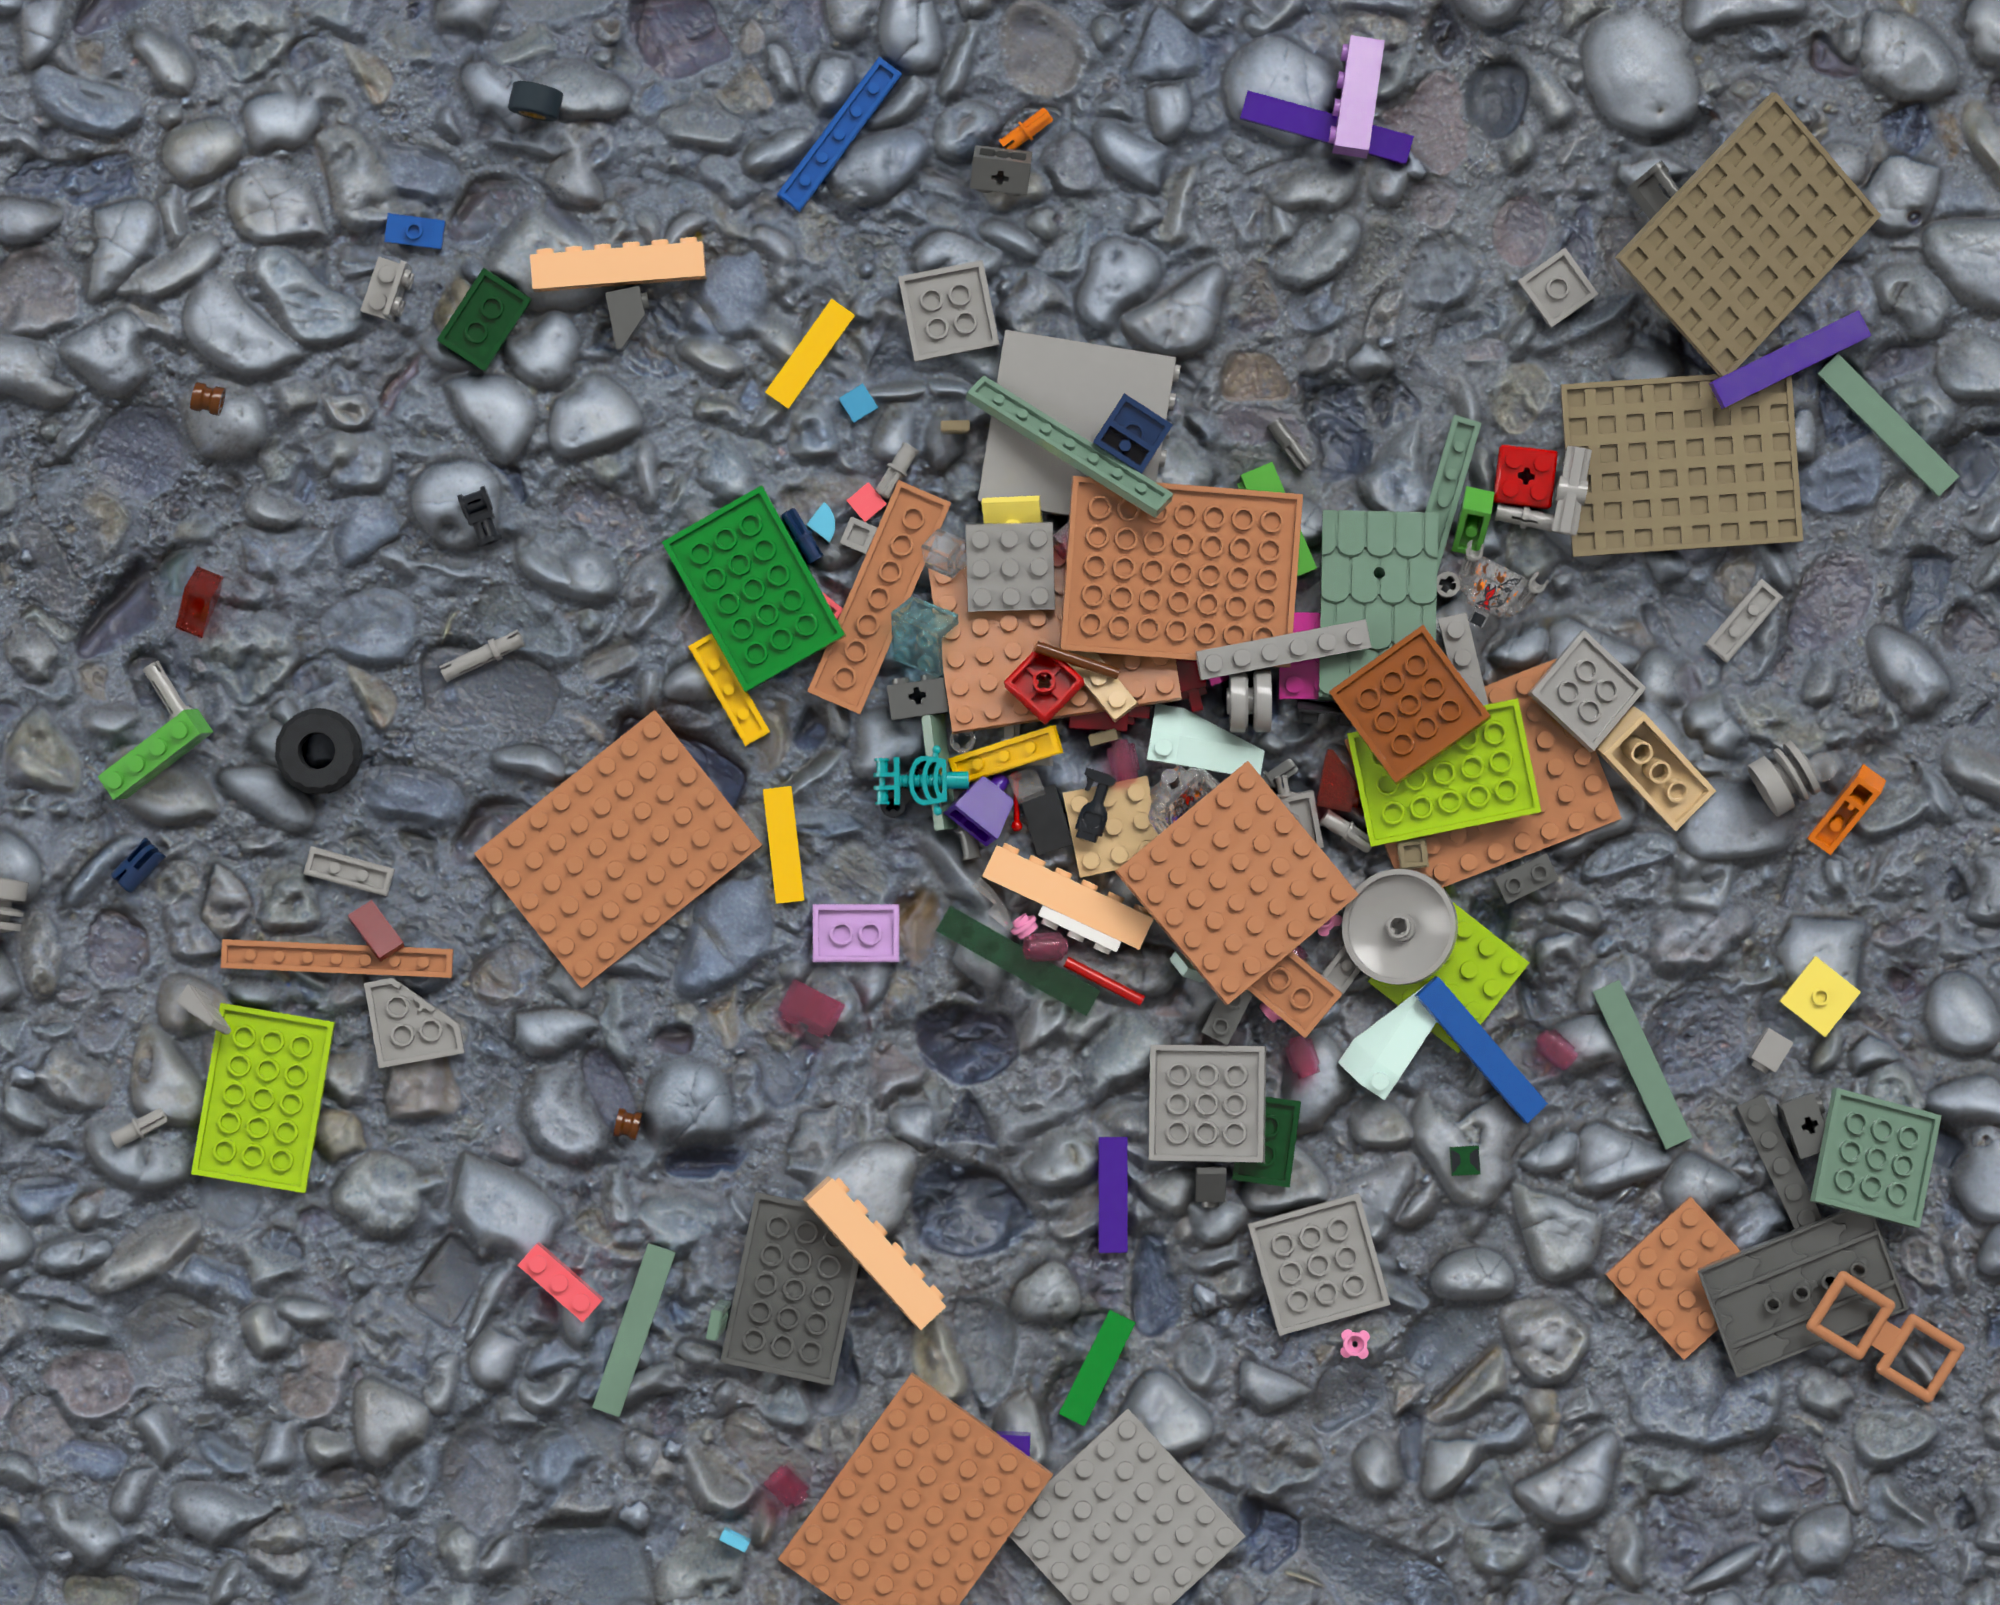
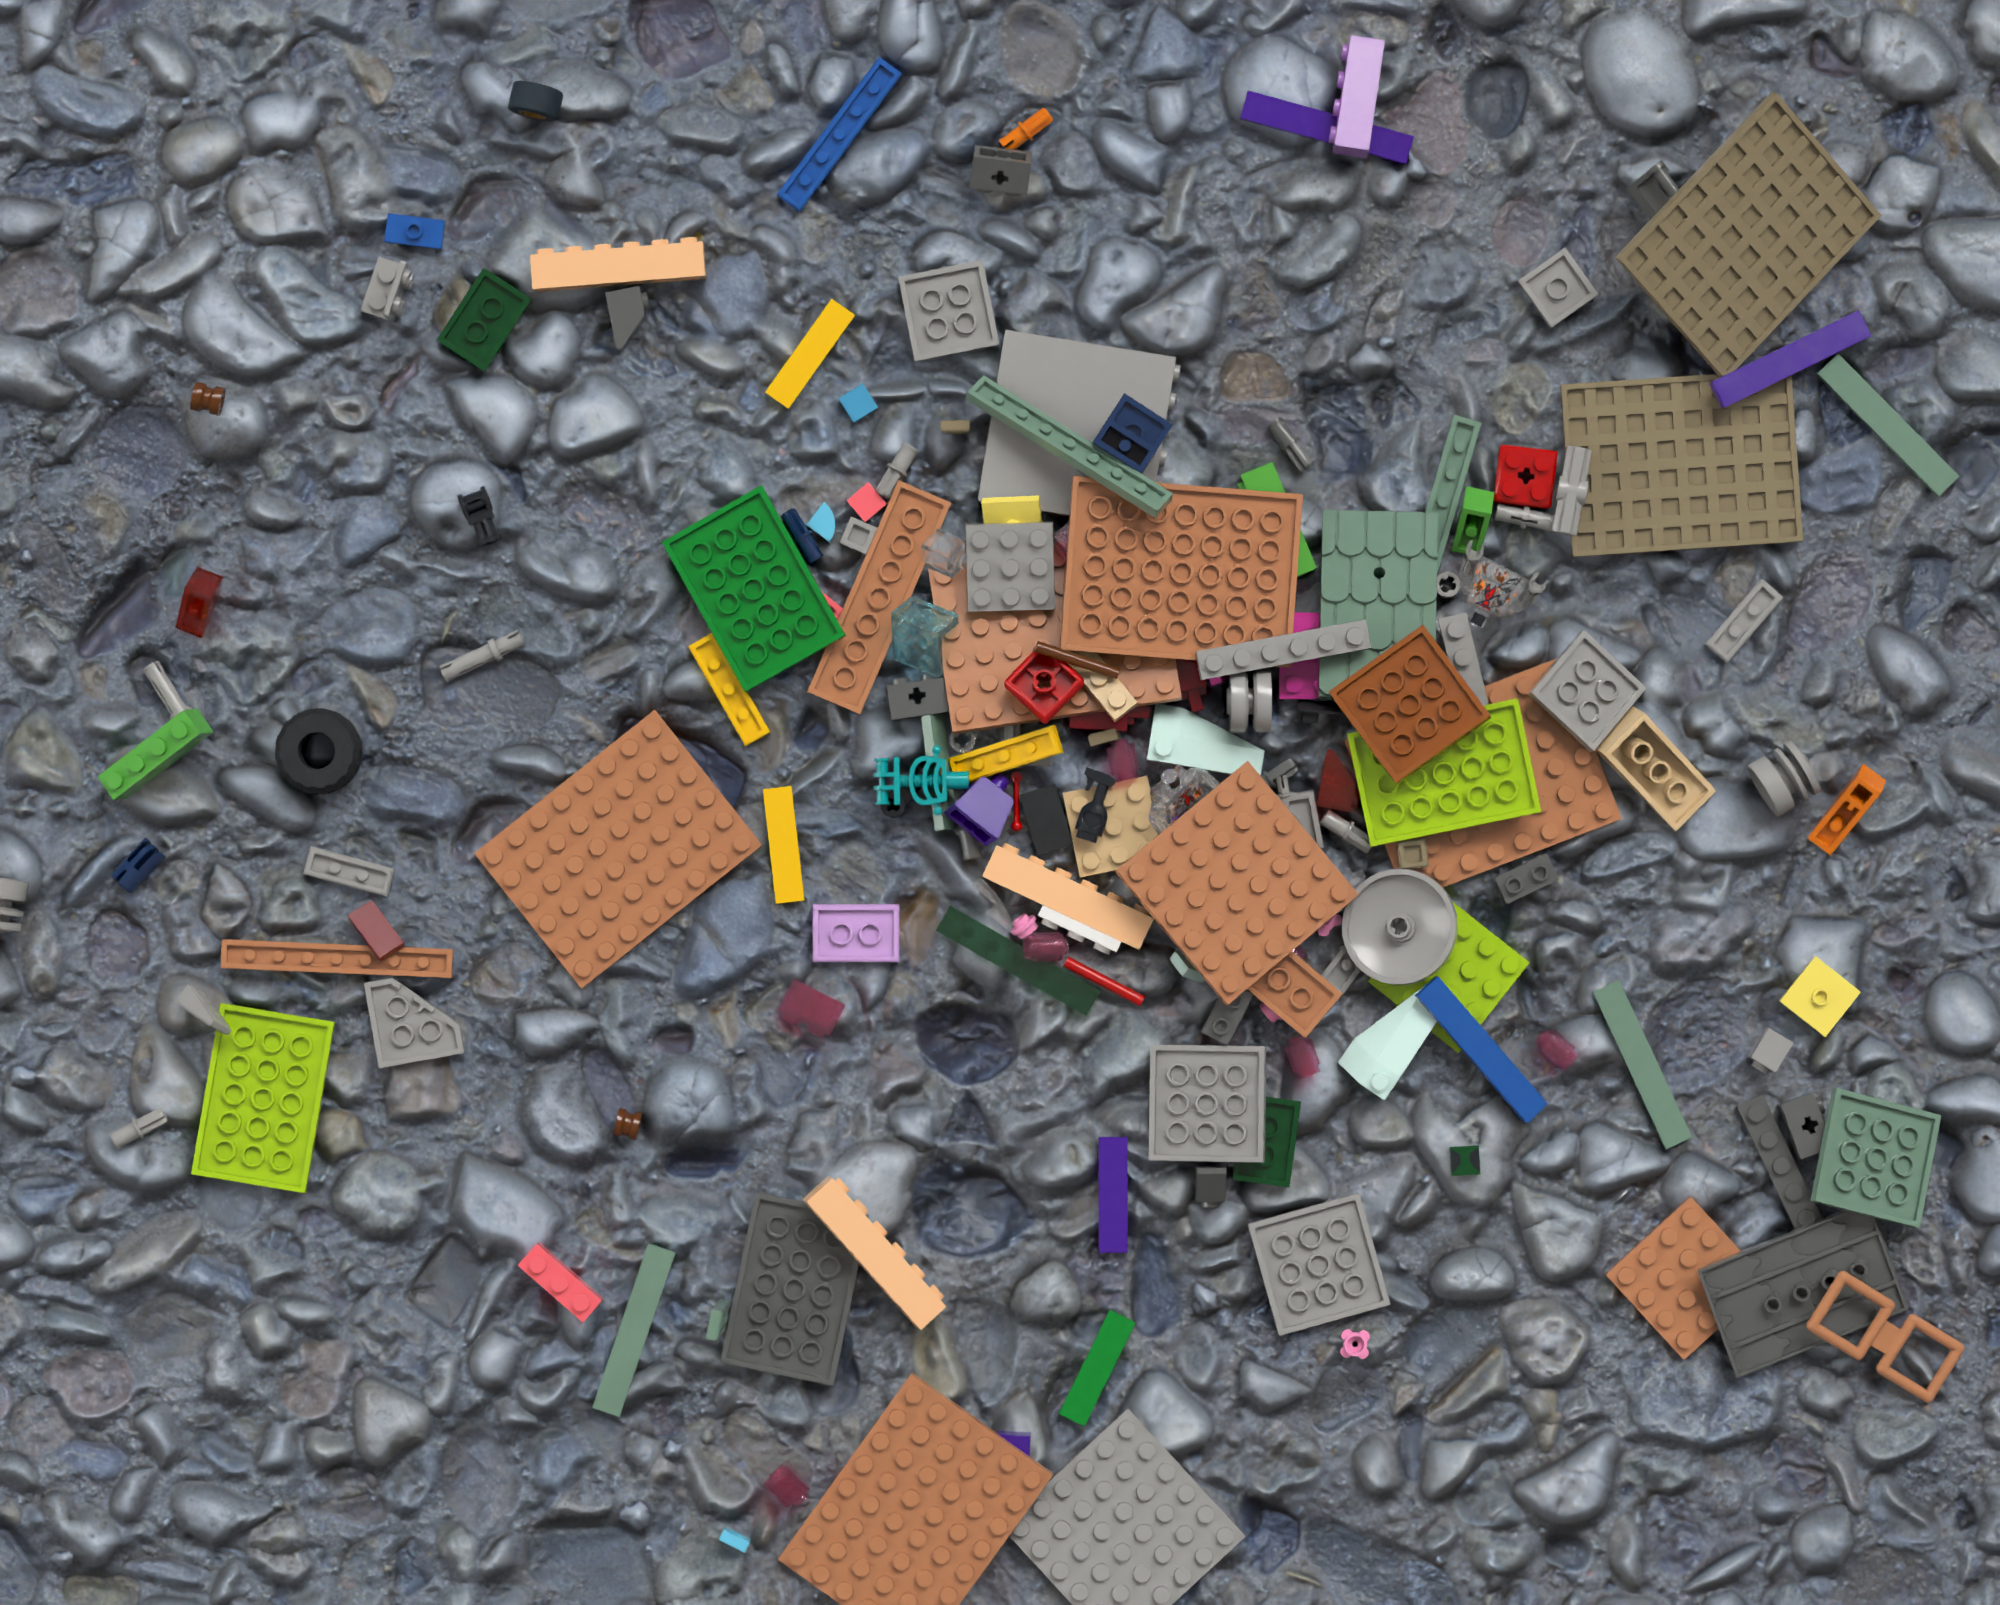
clear tile [1008,766,1046,804] -> none

